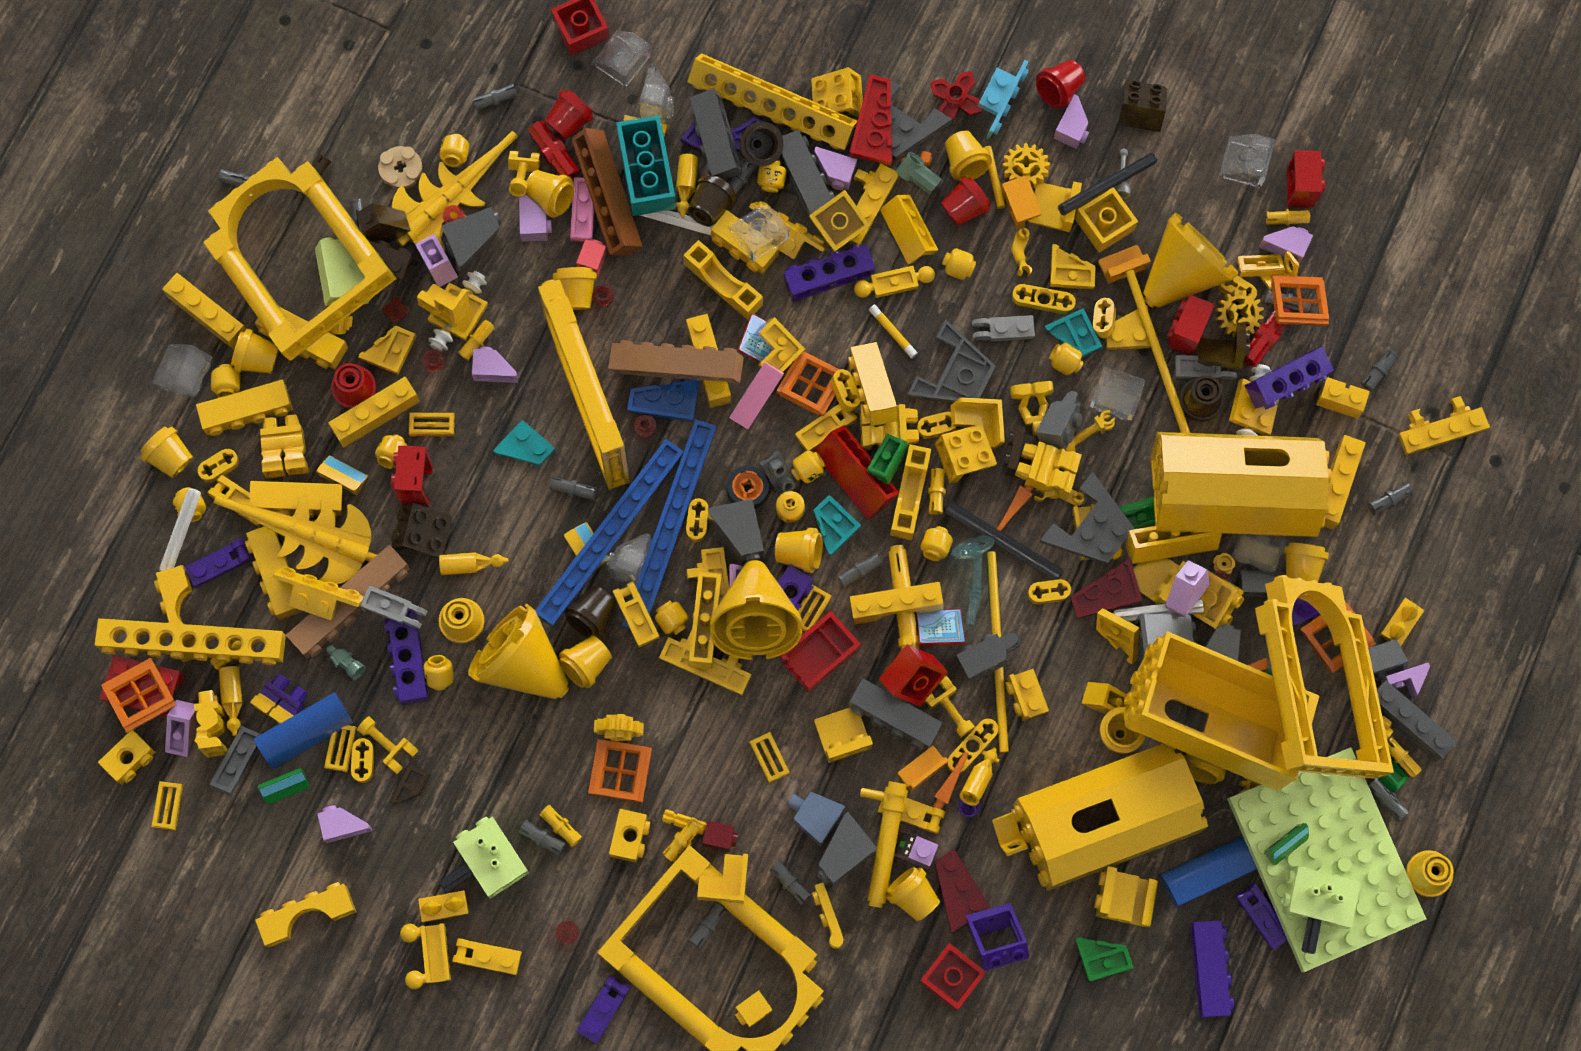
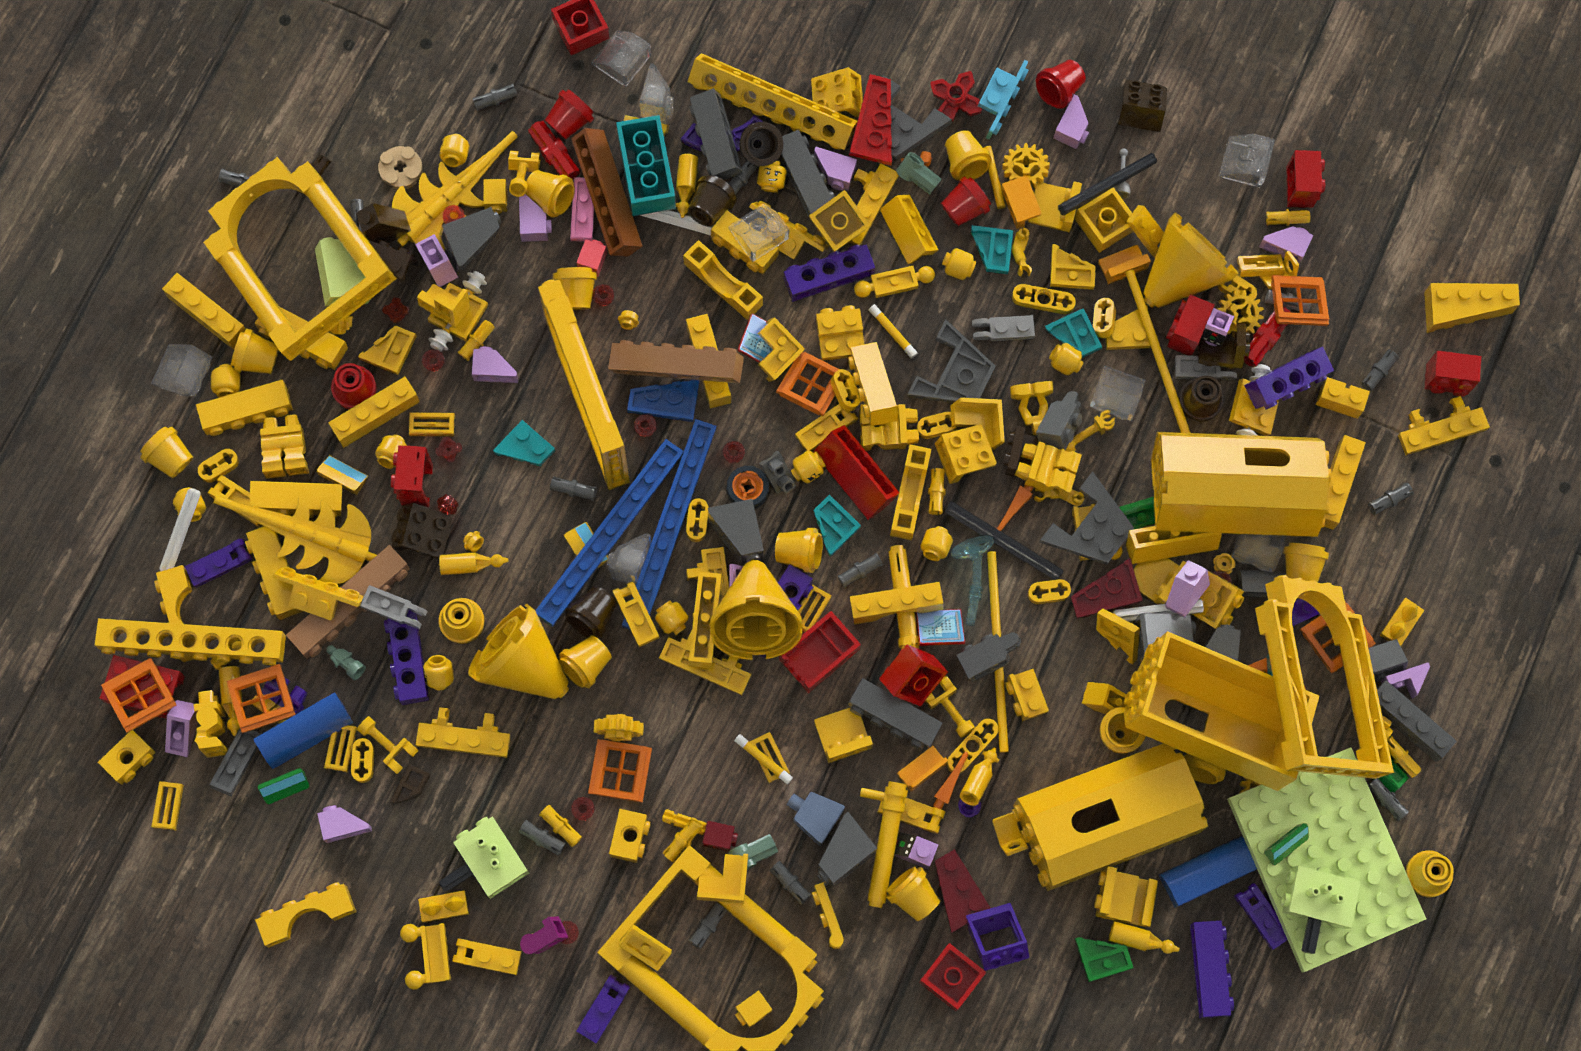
bright pink tile [729,362,784,429] -> none
yellow head [776,491,805,523] -> none
green slope [866,434,909,485] -> none
none -> orange piece [226,664,296,734]
none -> yellow hinge [416,707,511,758]
none -> clear red plate [435,437,462,463]
none -> clear red plate [437,494,459,515]
none -> yellow plate [463,531,484,552]
none -> yellow brick [484,179,507,214]
none -> magenta leg [520,916,568,954]
none -> clear red plate [571,797,595,820]
none -> yellow plate [618,310,639,330]
none -> yellow tile [619,924,672,971]
none -> clear red plate [723,441,745,463]
none -> sand green piece [728,834,778,870]
none -> yellow bar [734,734,793,785]
none -> yellow plate [816,305,865,361]
none -> teal wing [971,225,1013,274]
none -> yellow wheel [1109,921,1180,954]
none -> yellow plate [1126,205,1164,258]
none -> lavender slope [1201,308,1234,347]
none -> yellow wedge [1424,283,1520,333]
none -> red brick [1424,351,1482,396]

